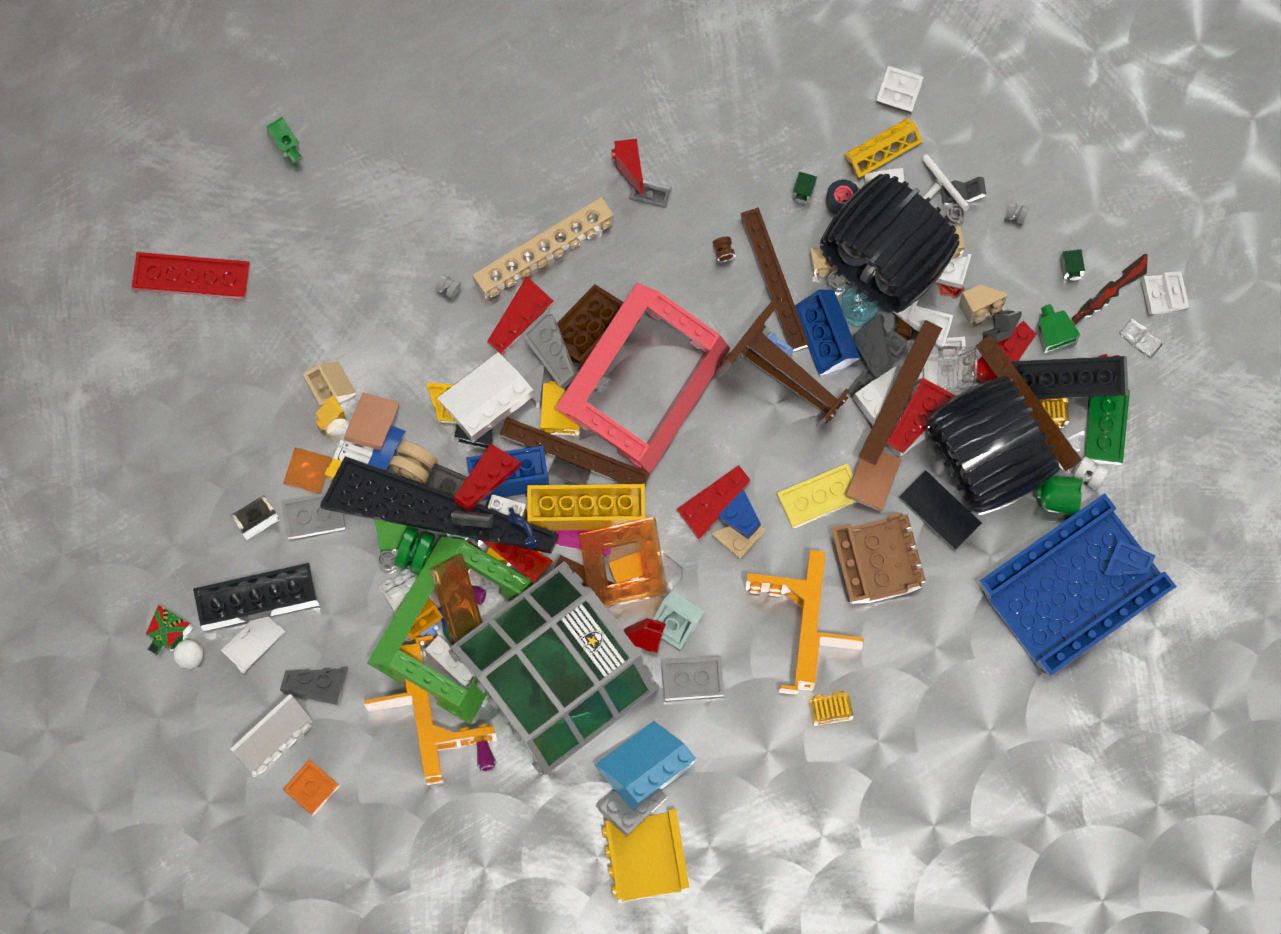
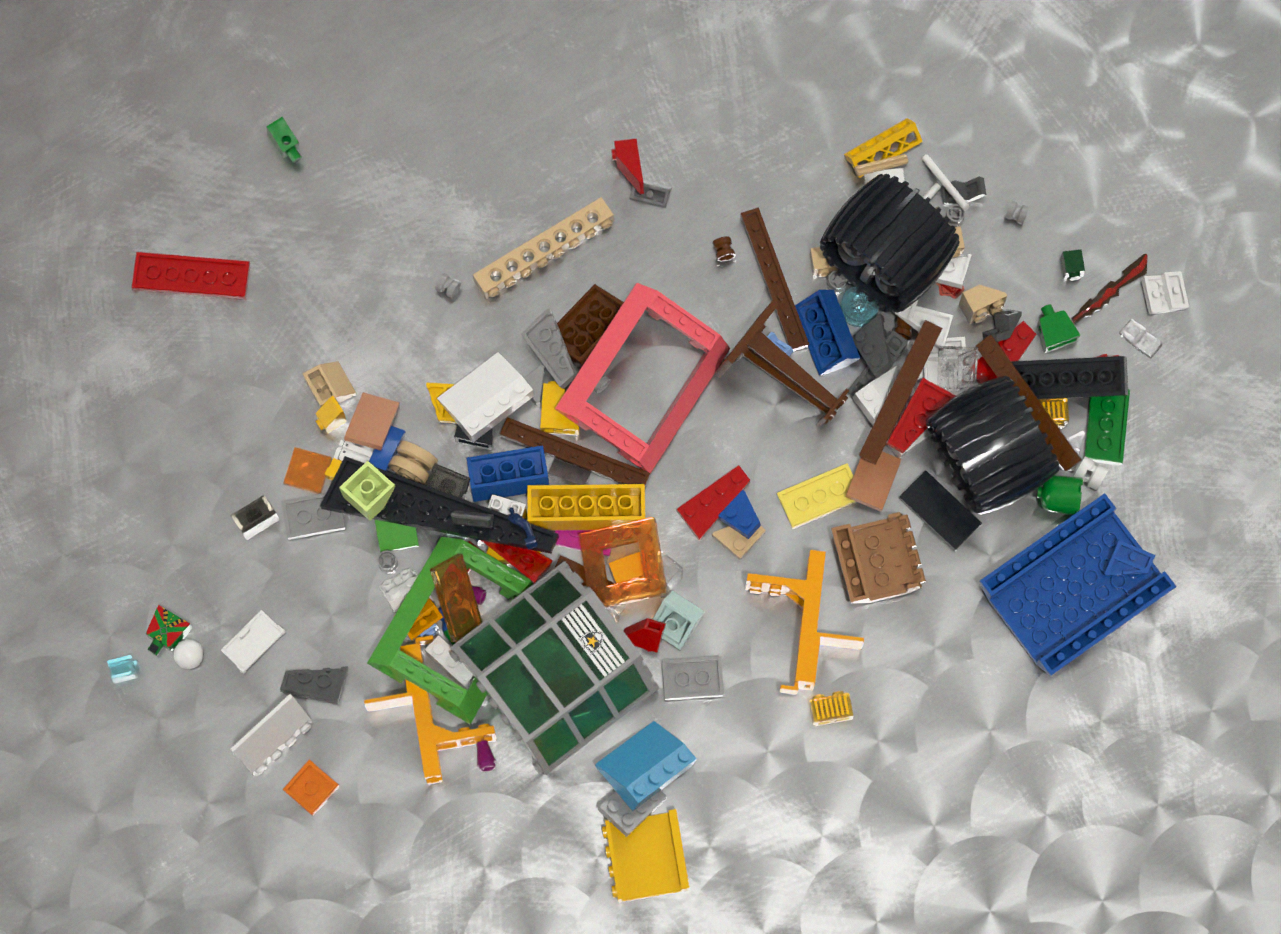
black brick [193,563,319,631] -> none
green wheel [394,526,435,575] -> none
red wing [454,443,521,511] -> none
red wing [487,276,554,355] -> none
dark green brick [792,171,817,204] -> none
black wheel [826,179,859,215] -> none
white slope [876,66,924,112] -> none
none -> clear light blue brick [108,655,140,683]
none -> yellowish green slope [339,461,395,521]
none -> tan axle [855,154,908,176]

